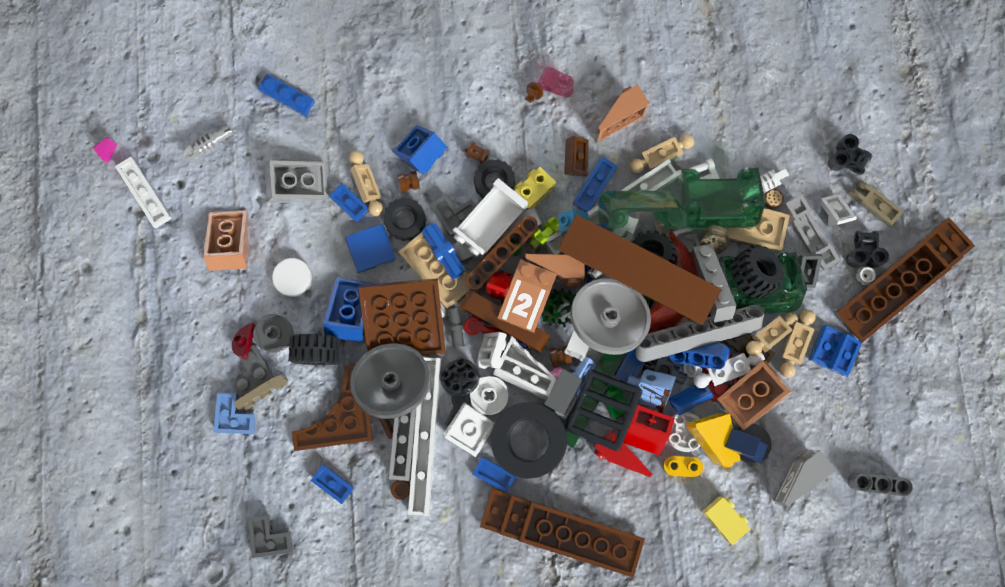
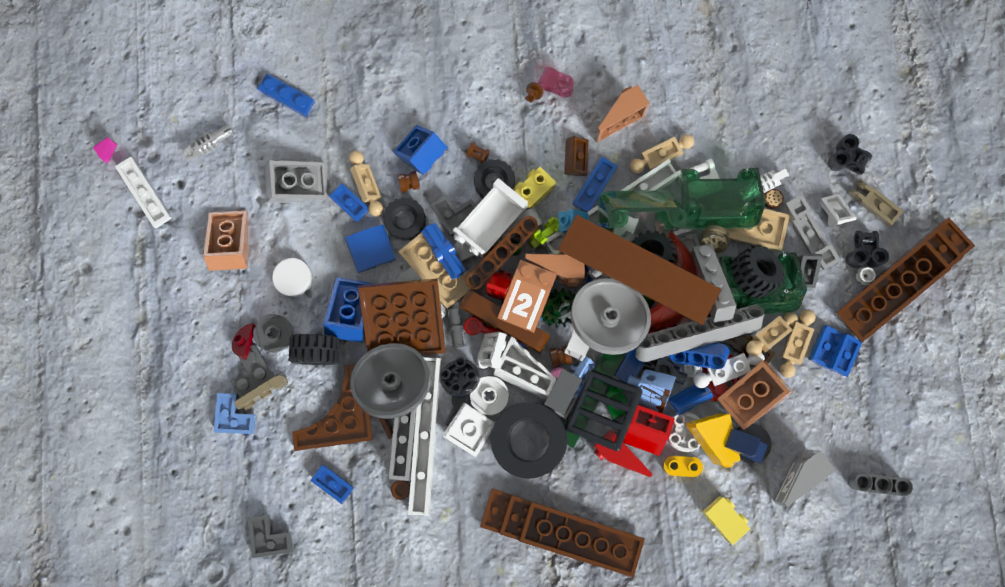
blue tile [472,457,516,493] -> none

